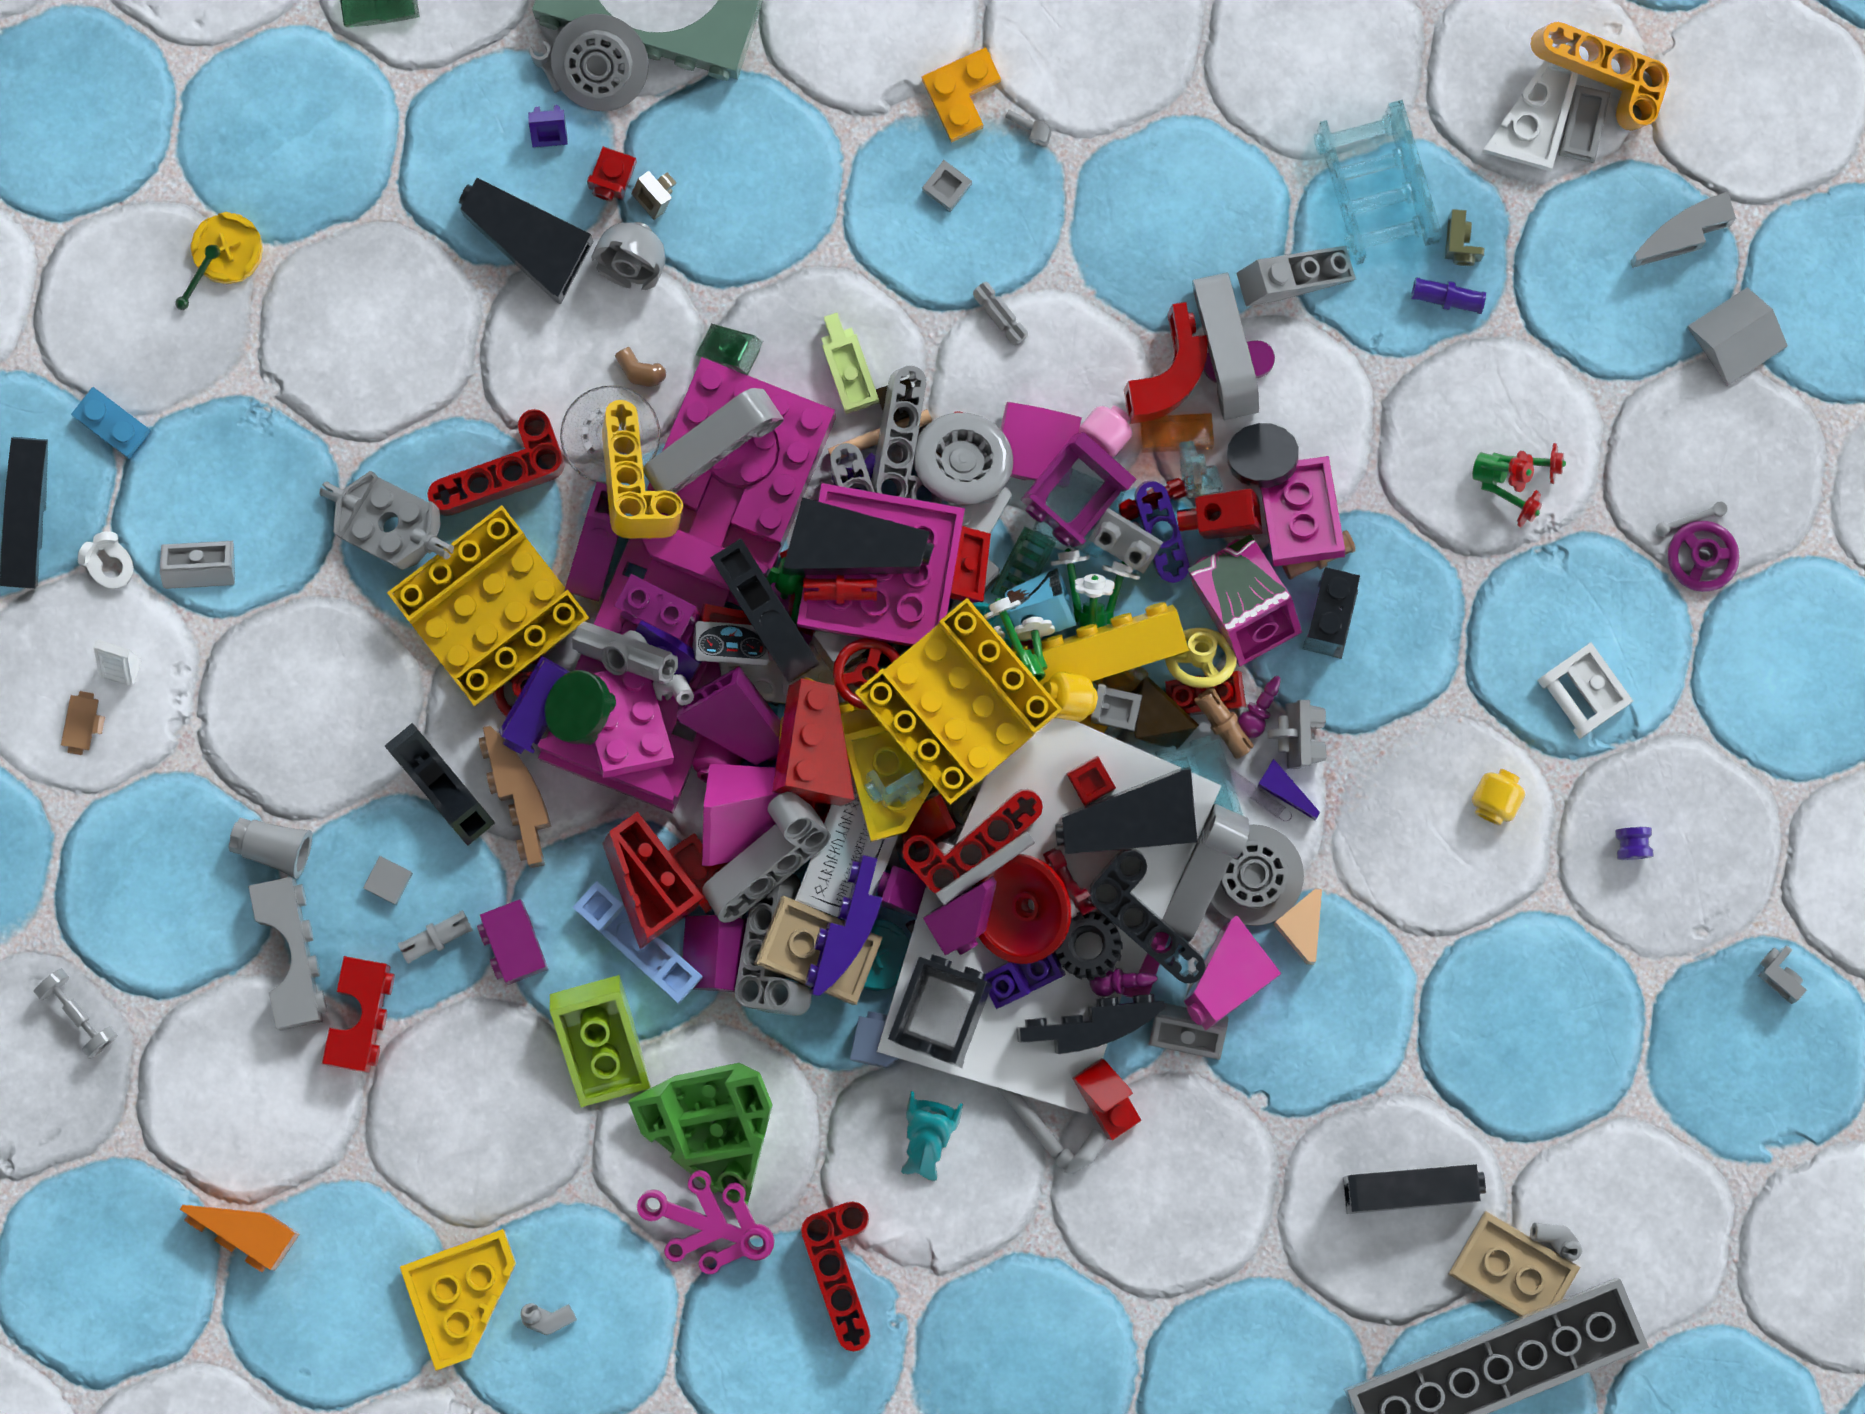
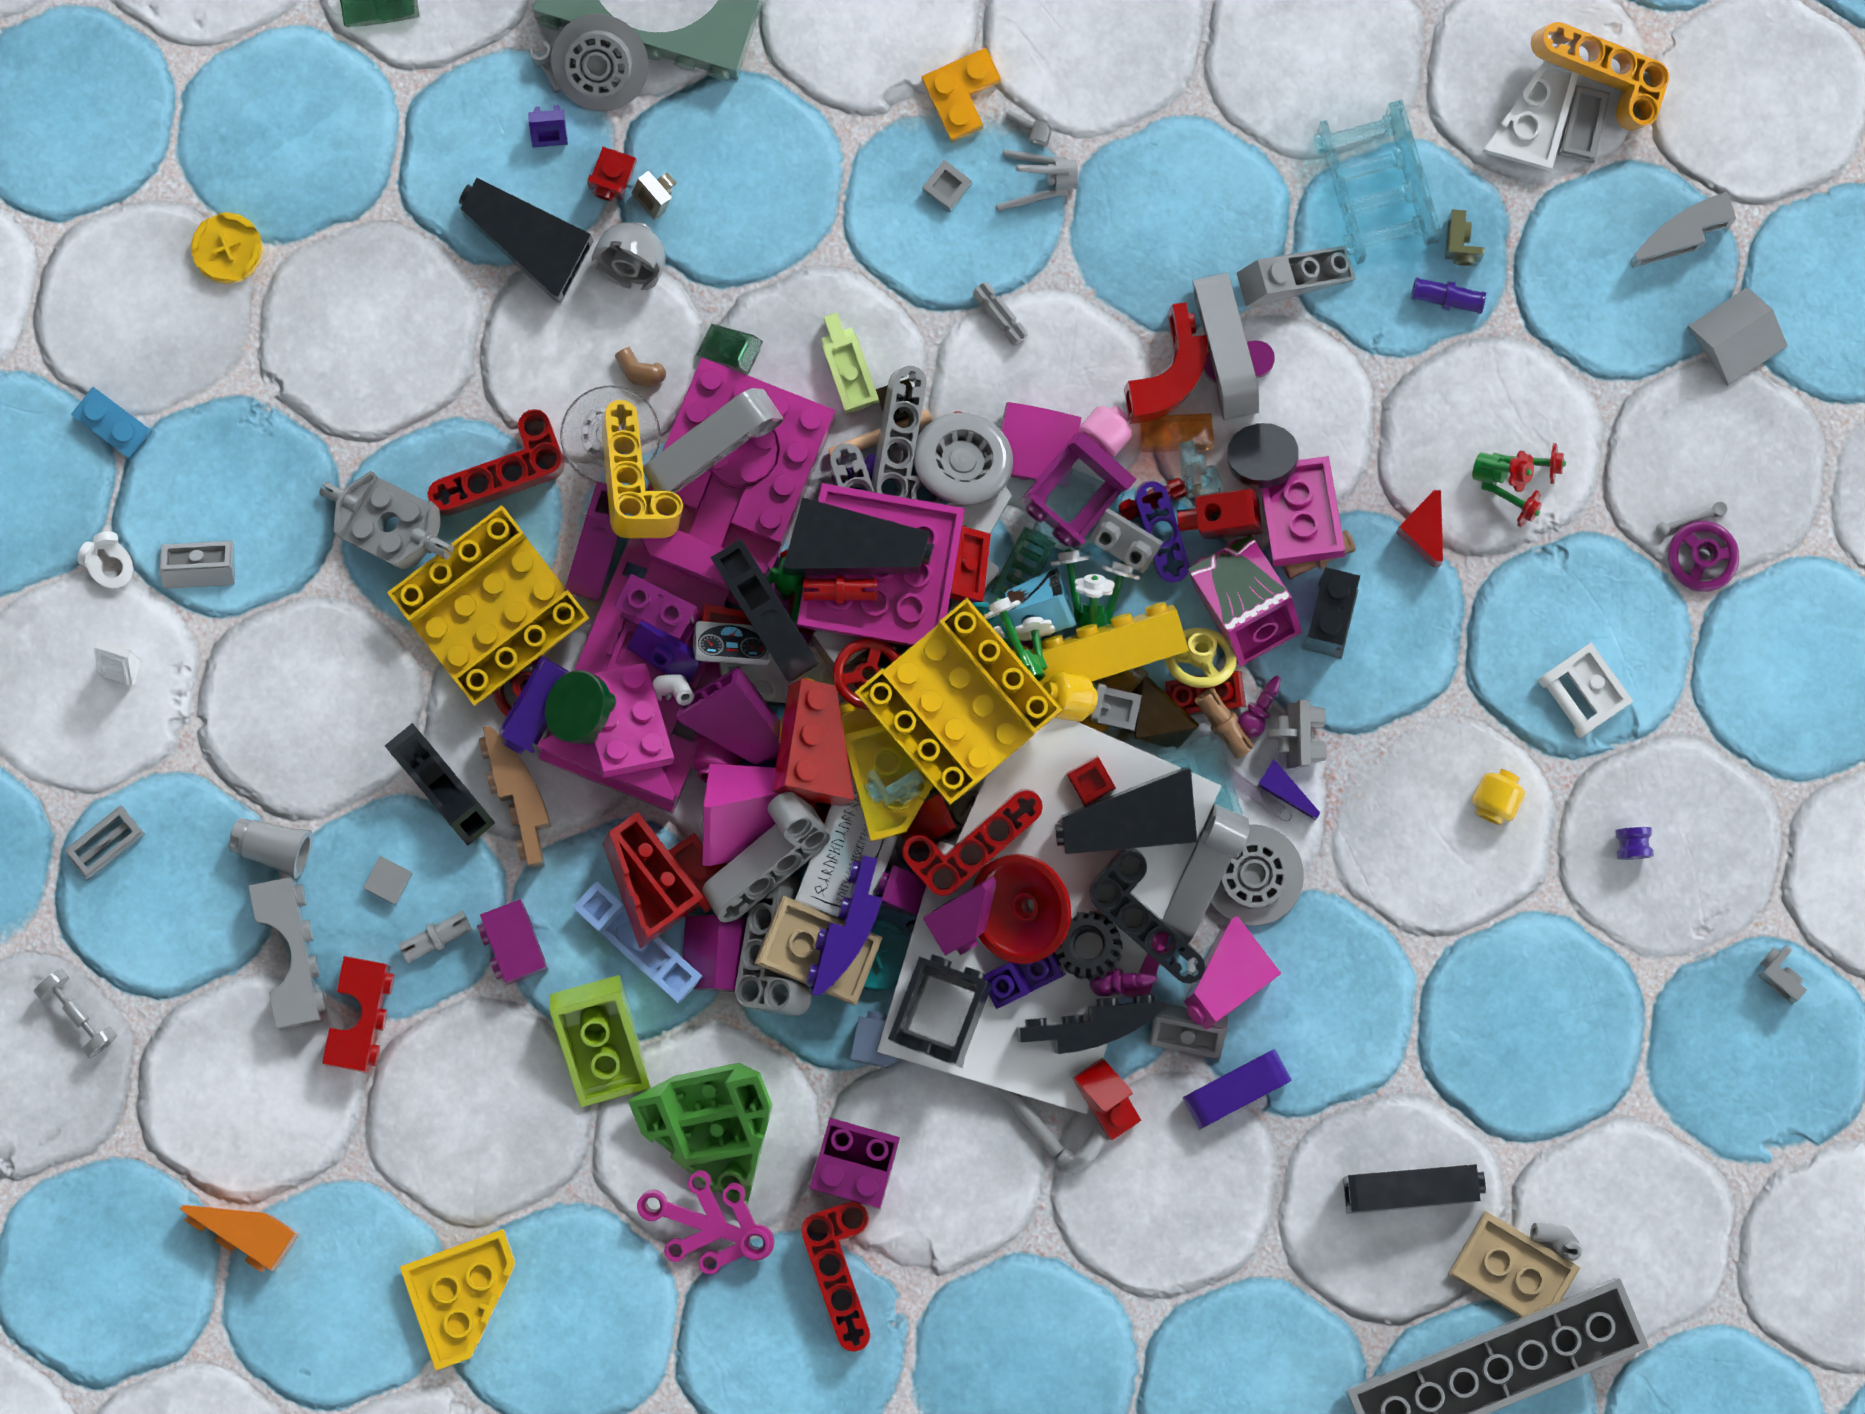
black slope [0,437,48,589] -> none
medium nougat piece [61,691,105,755] -> none
dark green hinge [175,245,220,310] -> none
light grey arm [520,1303,577,1335] -> none
light grey piece [572,622,678,685] -> none
teal hair [901,1091,963,1181] -> none
light grey bar [936,831,1035,905] -> none
dark red arm [1043,847,1096,916] -> none
light nougat slope [1273,889,1322,965] -> none
none -> light grey tile [64,805,145,880]
none -> magenta slope [810,1117,900,1209]
none -> light grey plant [996,150,1078,211]
none -> dark purple beam [1182,1049,1292,1130]
none -> red slope [1396,490,1443,567]

